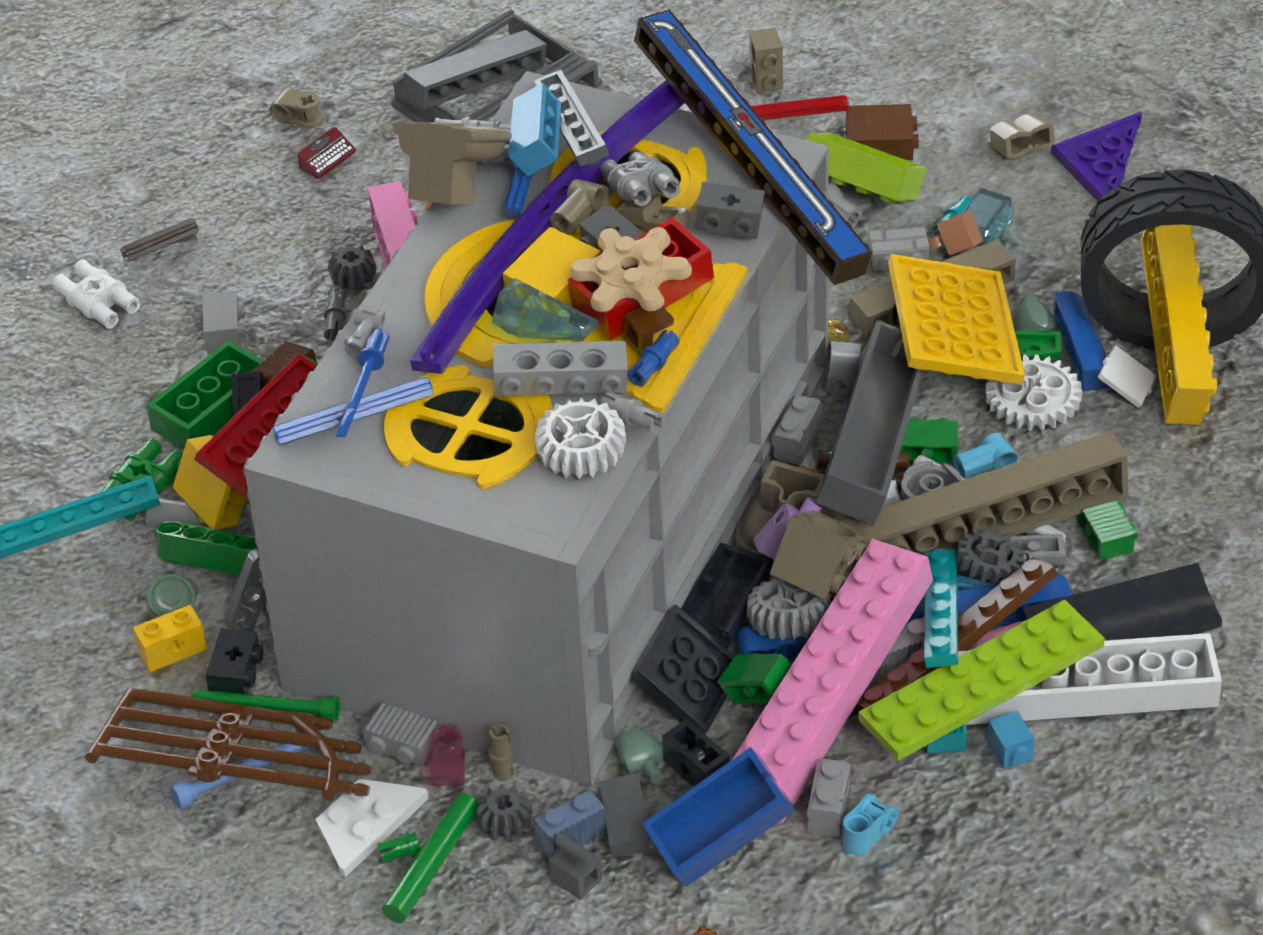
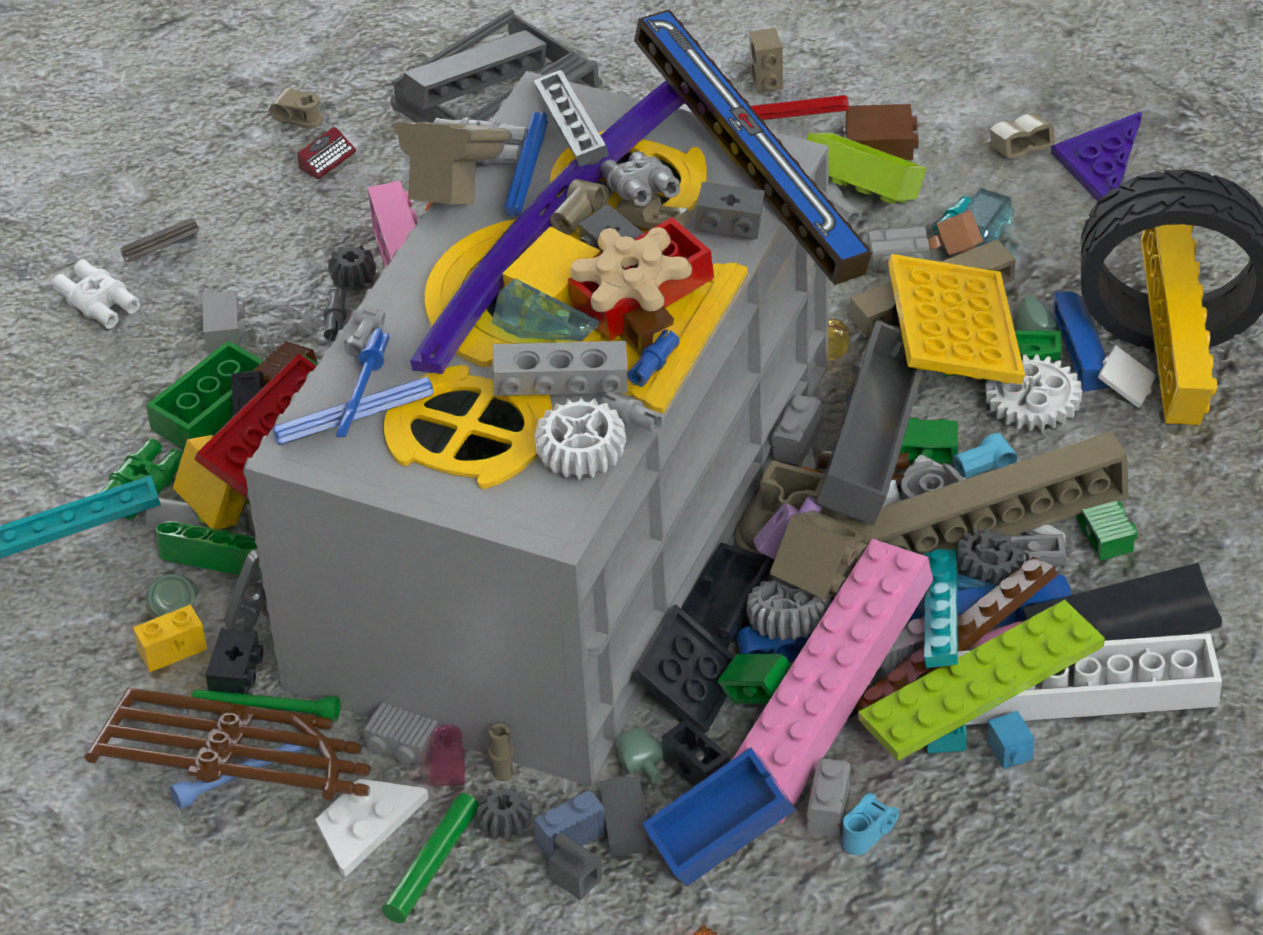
green pin [377,831,421,864] -> none
dark azure brick [508,83,561,177] -> none
light grey piece [824,341,860,395] -> none

